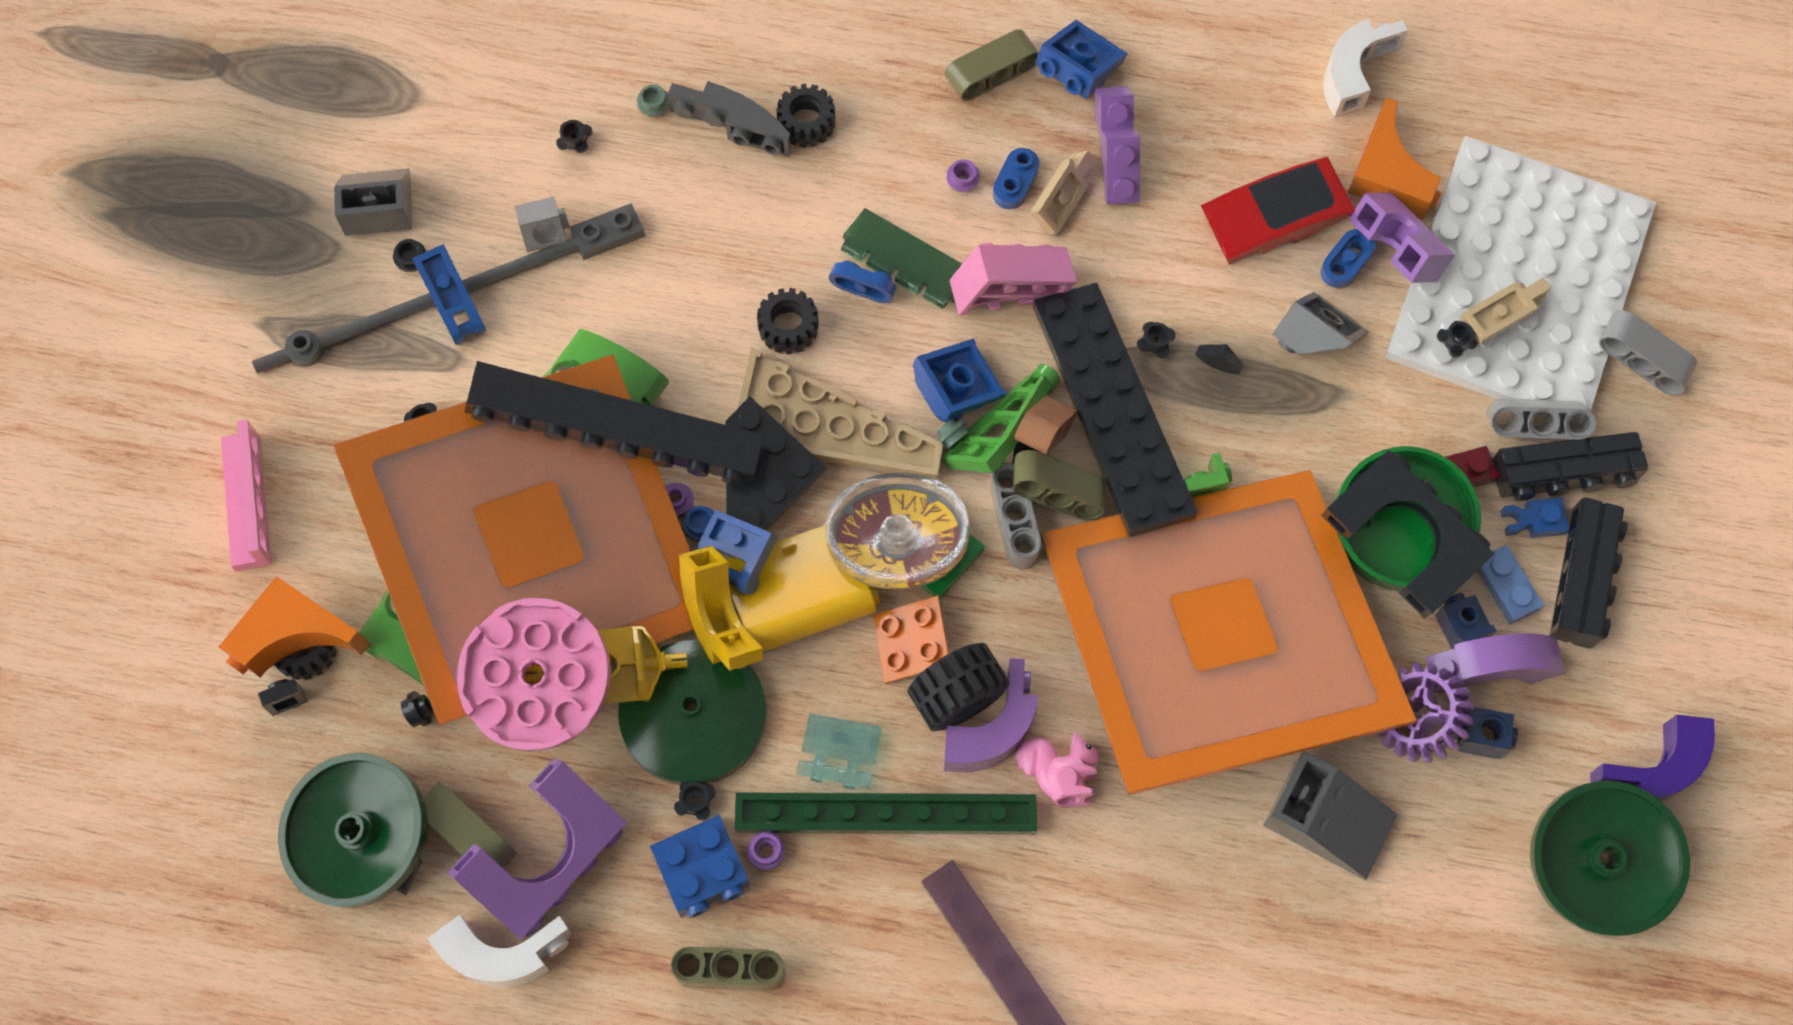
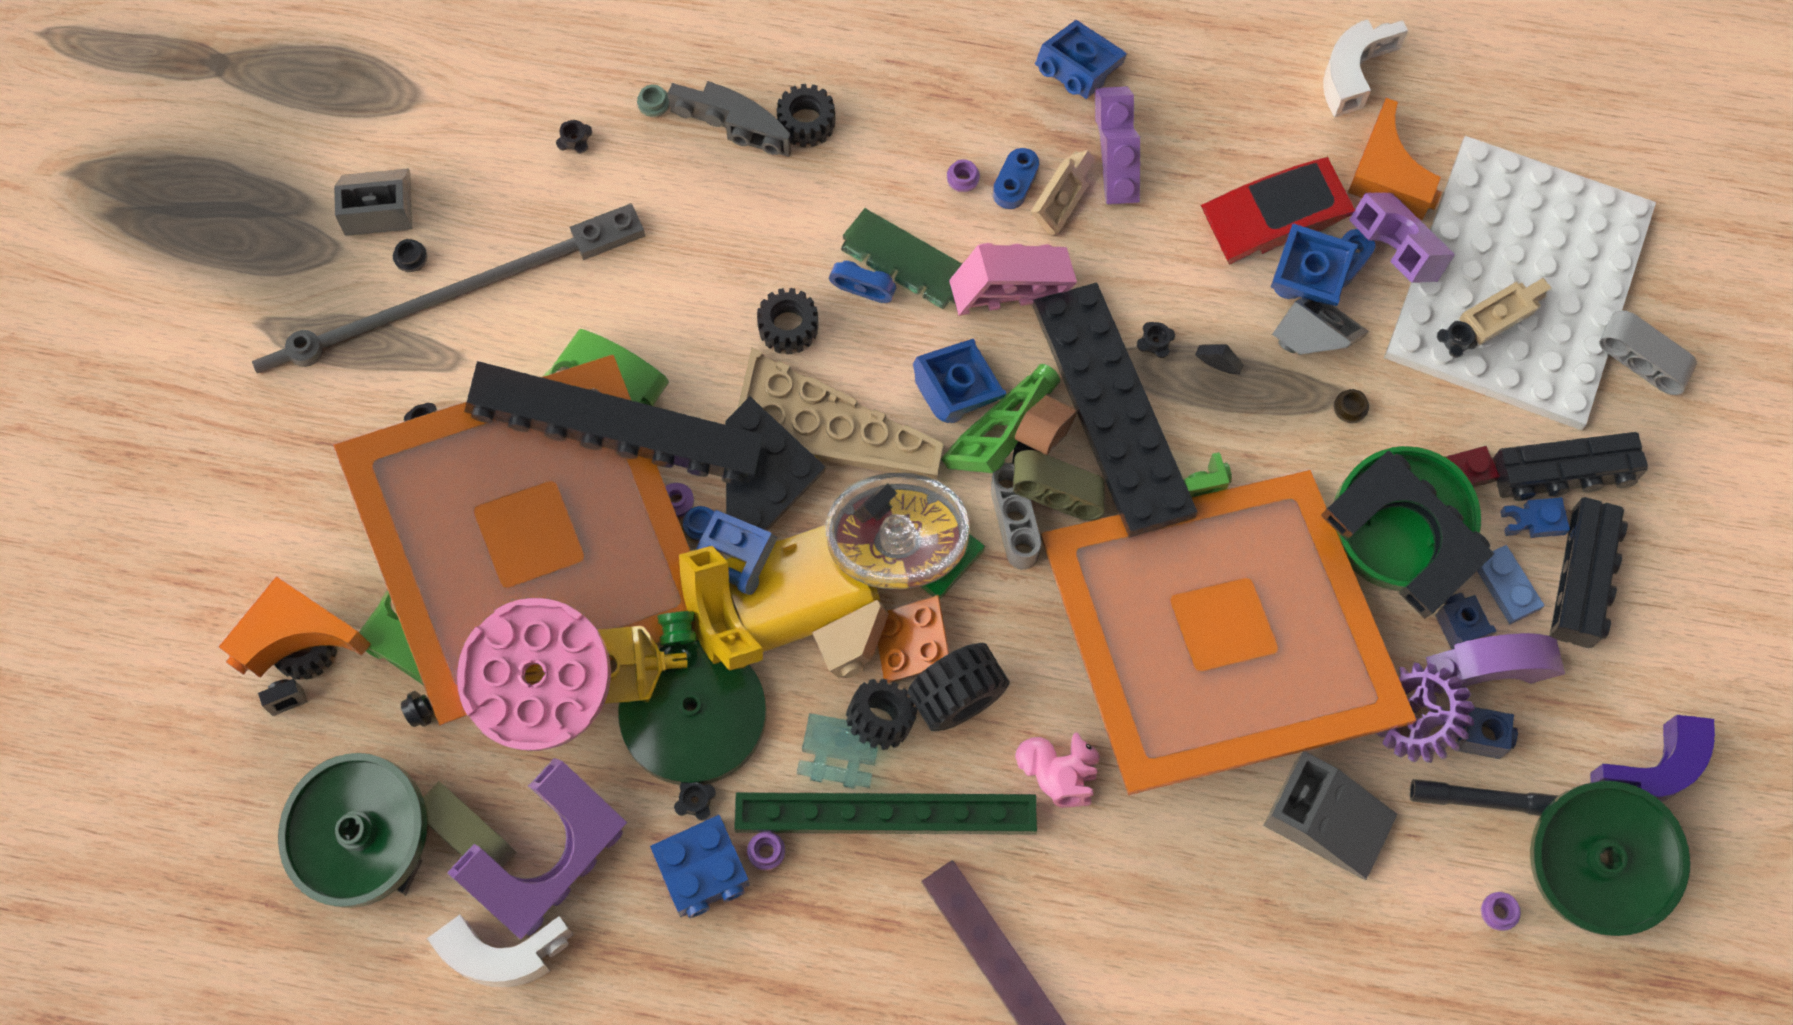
bright pink fence [221,420,271,571] -> none
blue plate [412,244,487,345] -> none
light grey brick [515,196,570,252] -> none
olive beam [671,947,785,991] -> none
sand green plate [937,418,969,449] -> none
medium lavender arch [944,658,1038,772] -> none
olive beam [945,29,1039,101] -> none
light grey beam [1486,399,1597,440] -> none
none -> green wheel [657,611,697,646]
none -> tan slope [812,600,889,678]
none -> black tyre [846,679,917,750]
none -> black plate [853,483,898,524]
none -> blue slope [1271,224,1358,306]
none -> dark brown plate [1334,389,1369,423]
none -> black piece [1410,779,1559,816]
none -> medium lavender plate [1481,892,1521,931]

